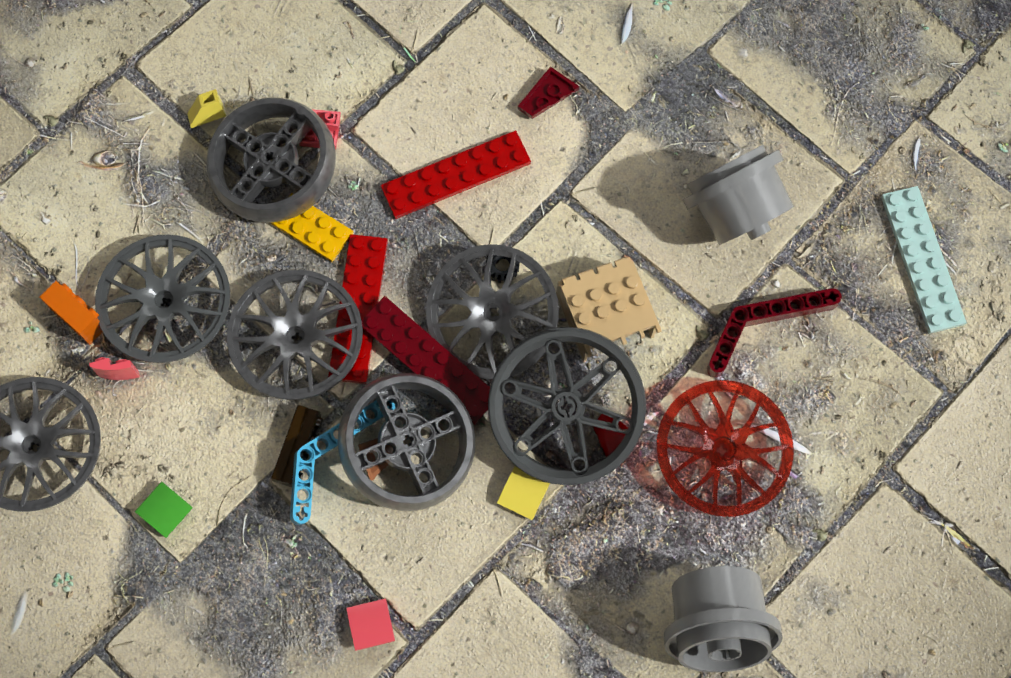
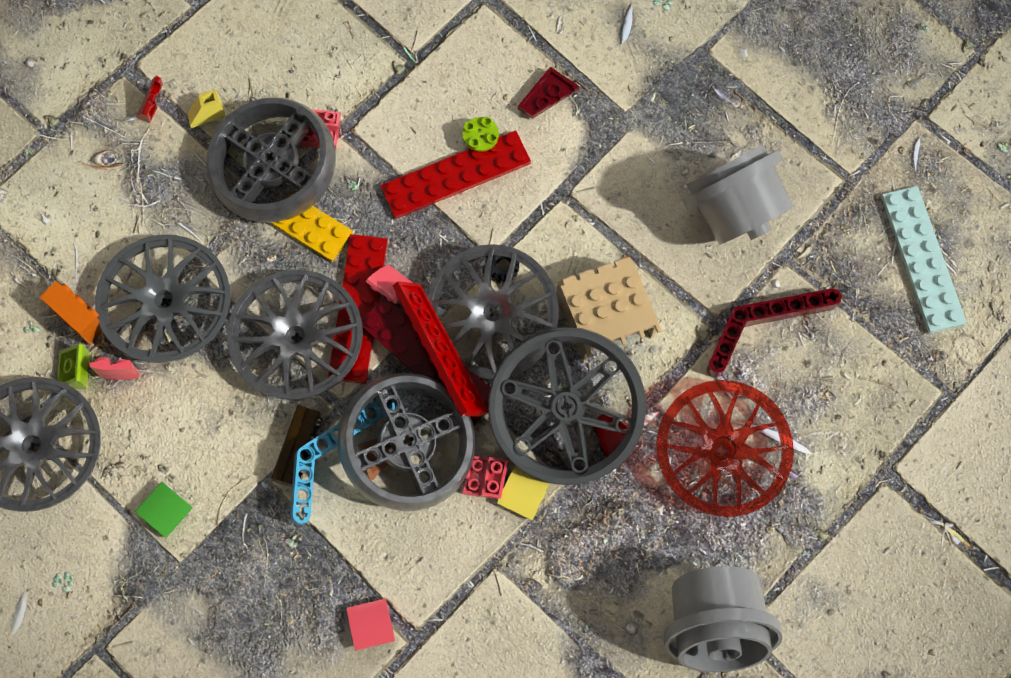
none -> lime slope [57,343,90,389]
none -> red slope [136,76,163,123]
none -> coral slope [366,264,413,304]
none -> red plate [392,281,488,416]
none -> lime plate [462,116,499,152]
none -> coral slope [463,456,508,499]

